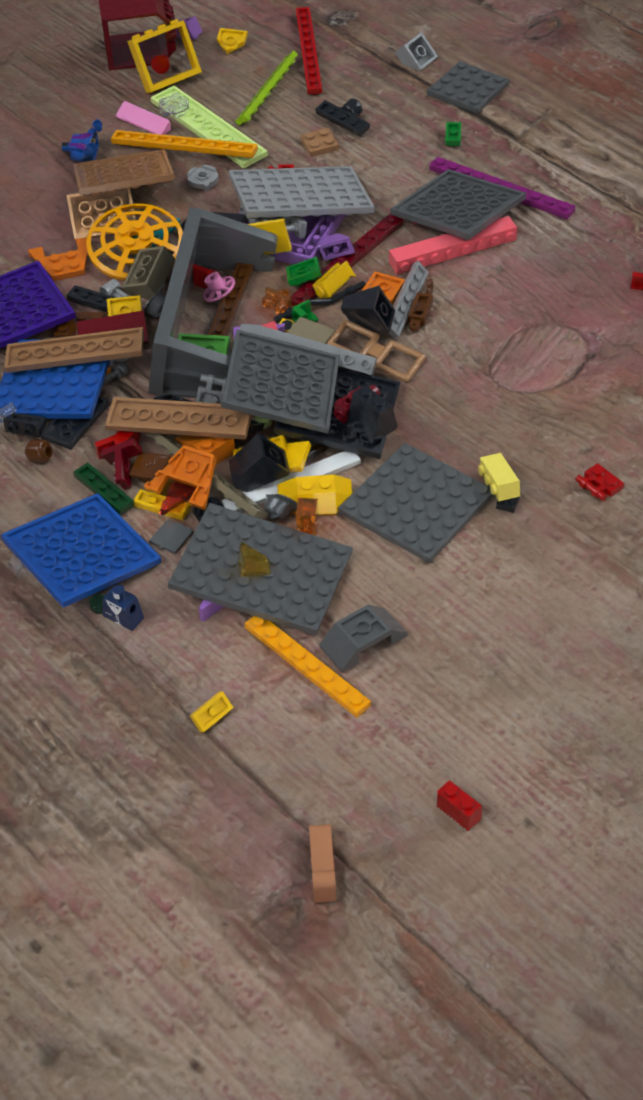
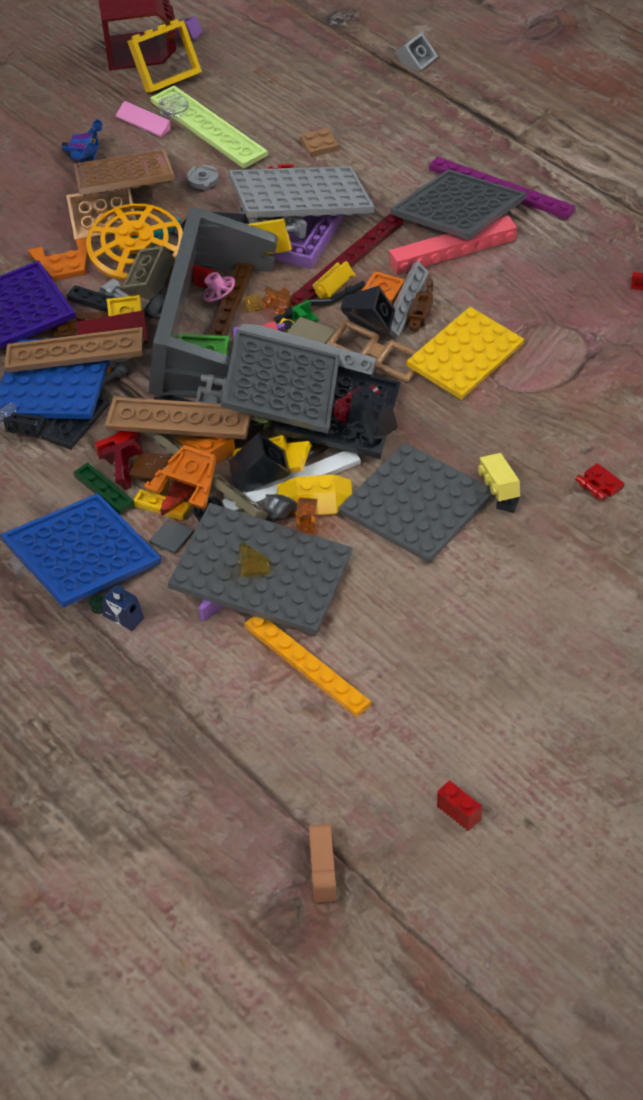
reddish brown head [25,439,53,463] -> none
light orange plate [111,130,258,158] -> none
red piece [151,54,170,74] -> none
yellow plate [189,691,234,732] -> none
yellow plate [216,28,248,54] -> none
lime plate [235,50,298,126] -> none
green plate [286,256,321,287] -> none
red plate [296,7,322,95] -> none
black plate [315,98,370,137] -> none
medium lavender slope [319,233,355,261] -> none
dark grey slope [319,605,408,673] -> none
dark grey plate [427,61,510,114] -> none
green plate [445,122,461,146] -> none
none -> clear yellow plate [243,294,263,313]
none -> yellow plate [406,307,525,400]

